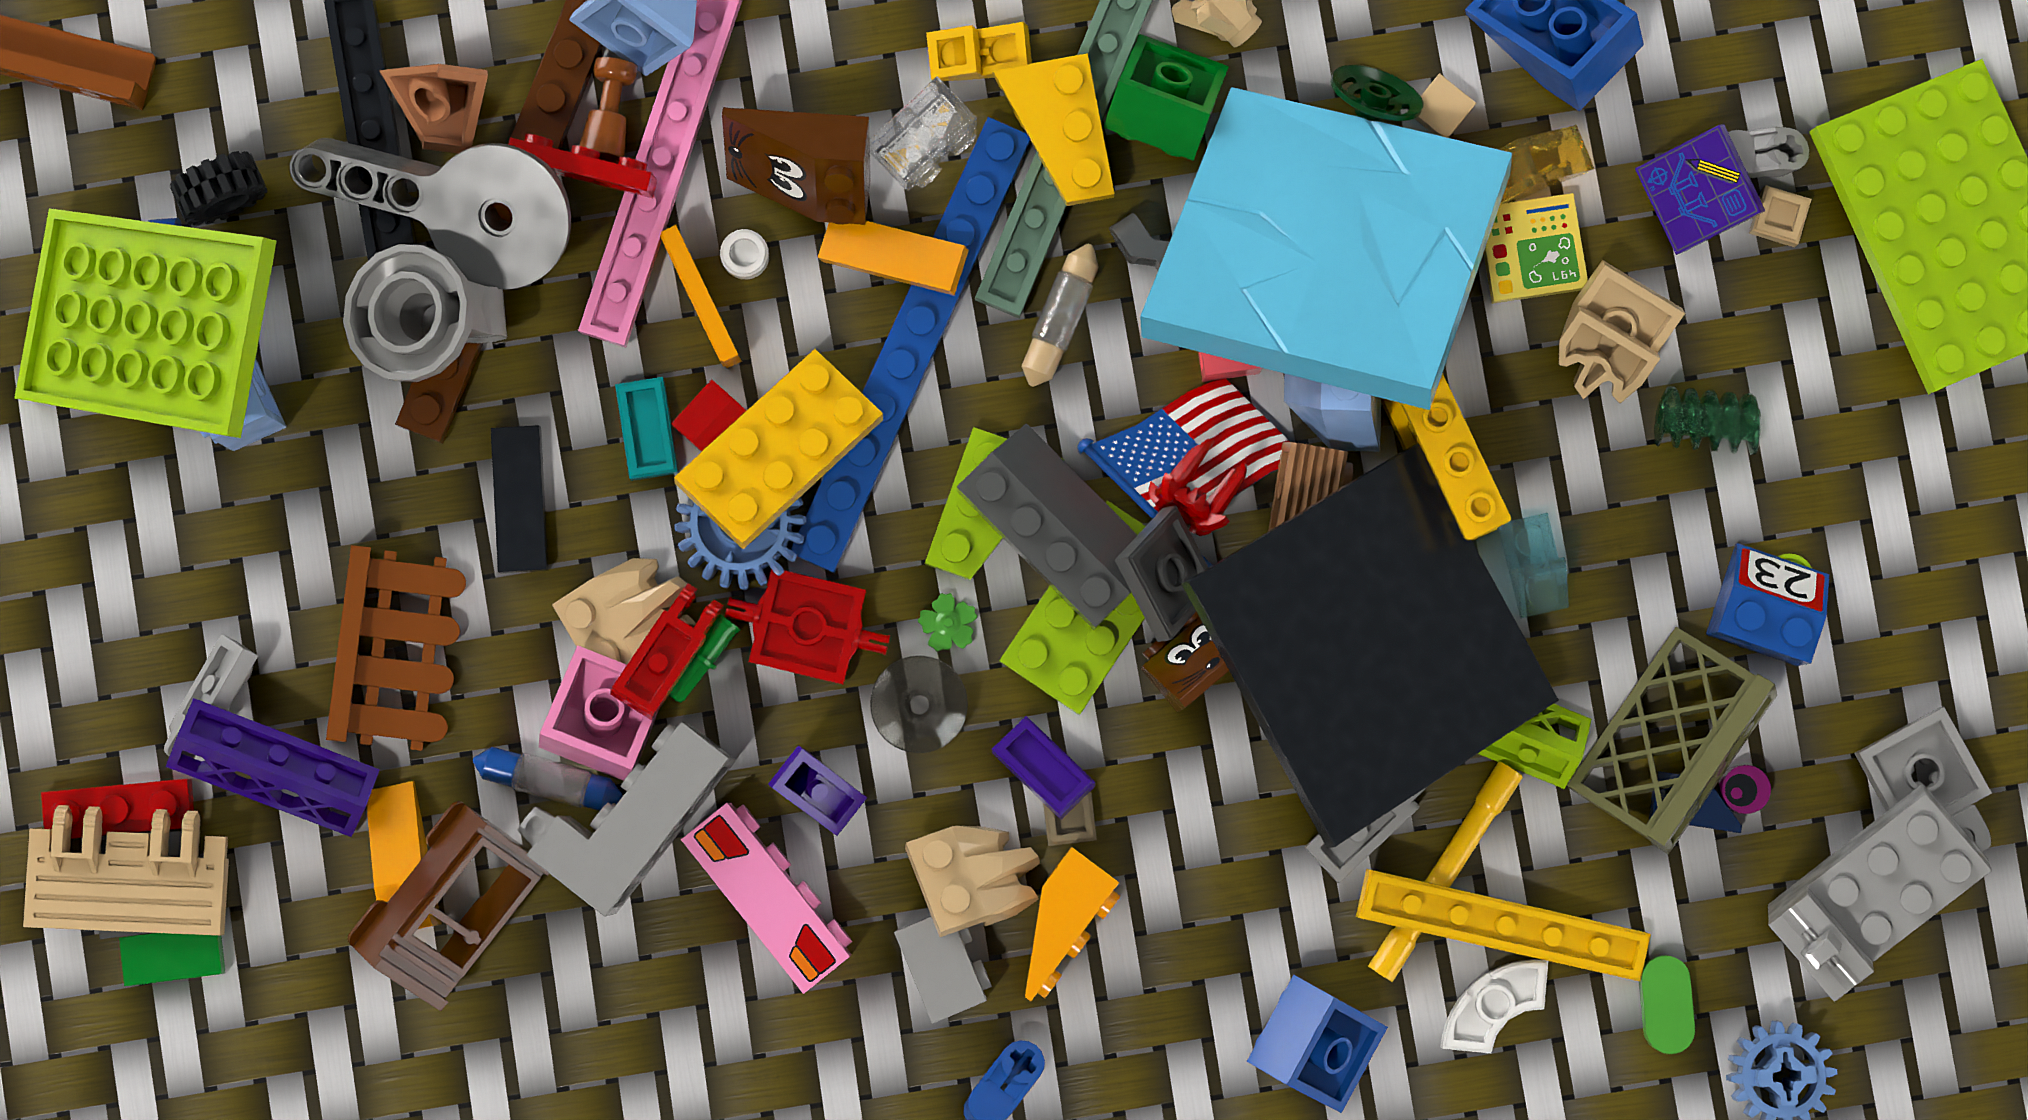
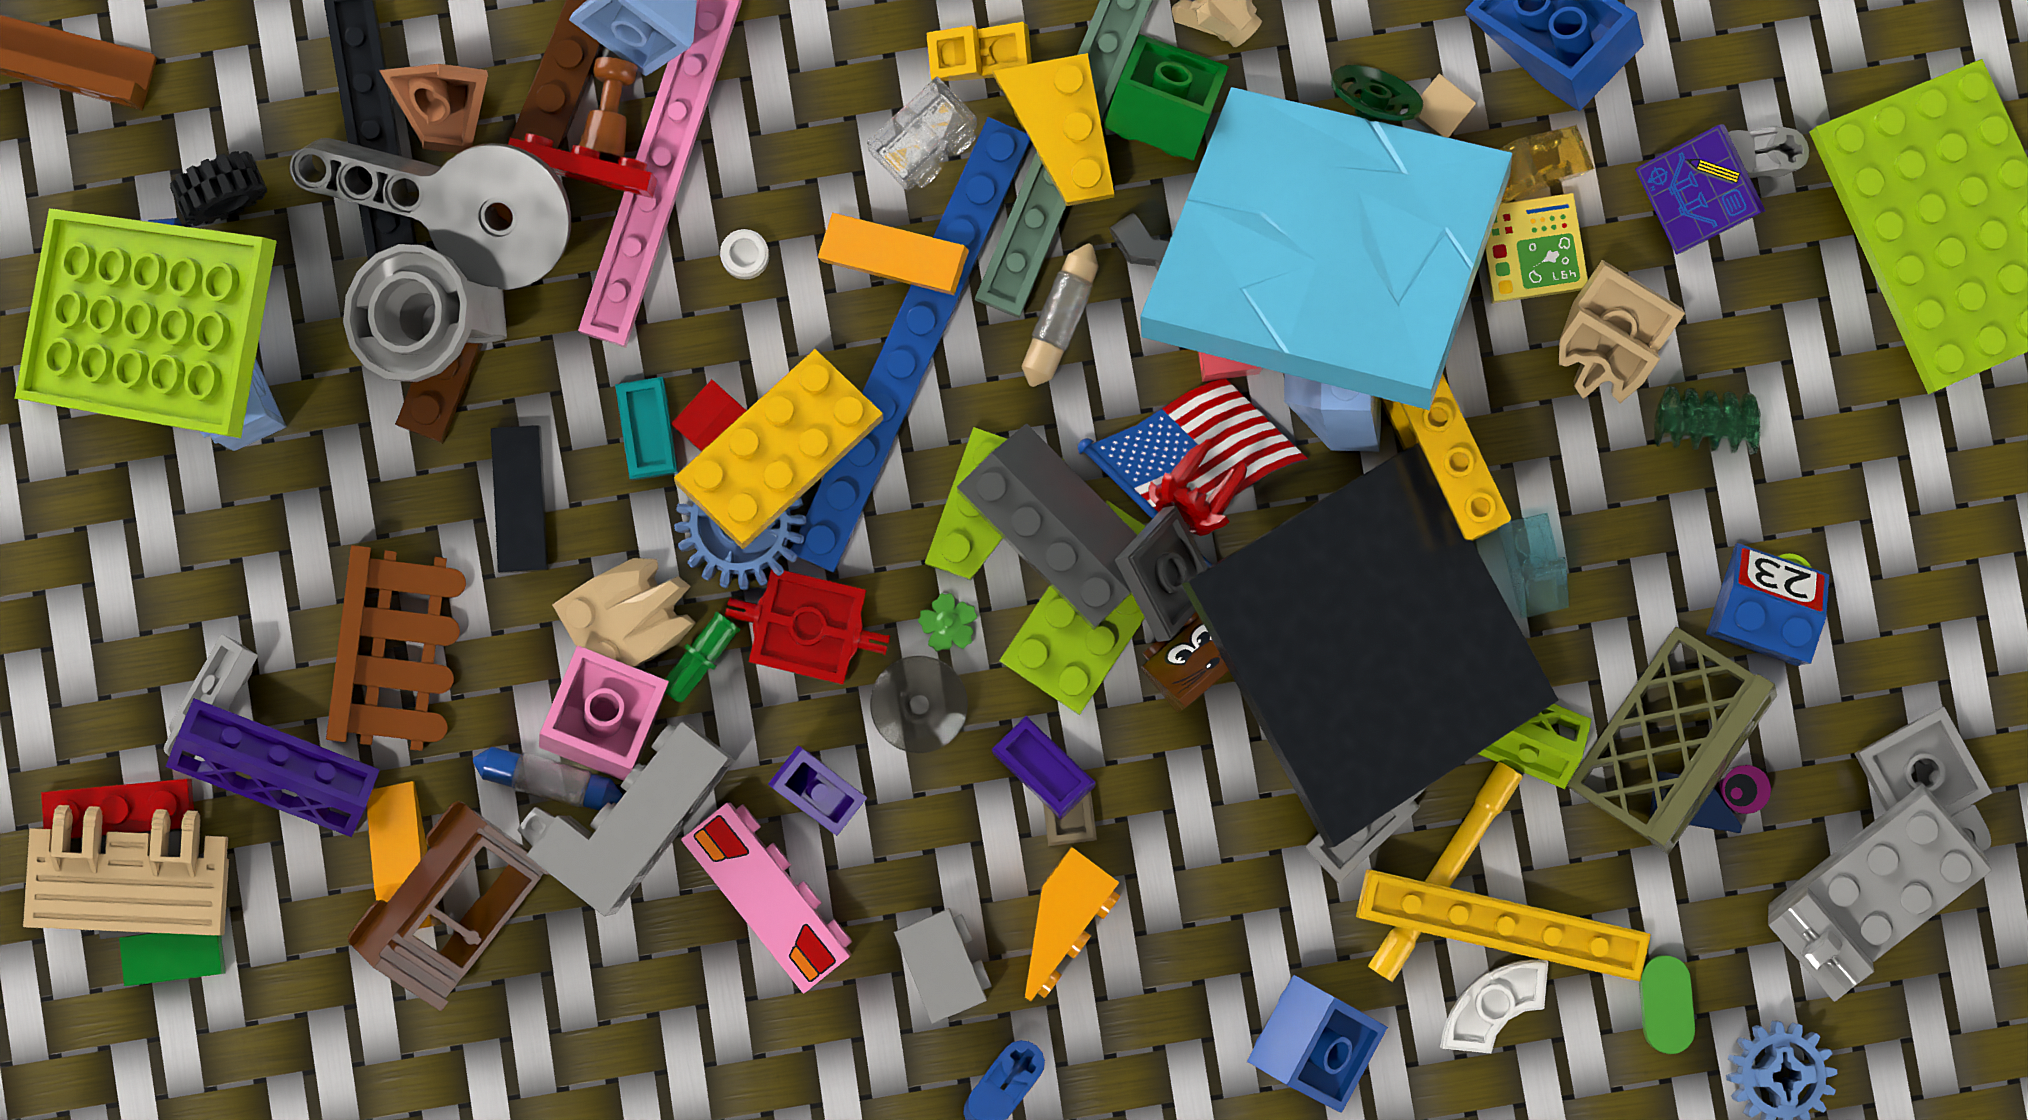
red hinge [610,583,723,720] -> none
light orange tile [660,225,742,368] -> none
reddish brown slope [722,107,871,225] -> none
tan plate [905,826,1040,937] -> none
medium nougat brick [1268,442,1353,531] -> none
tan tile [1749,185,1812,247] -> none

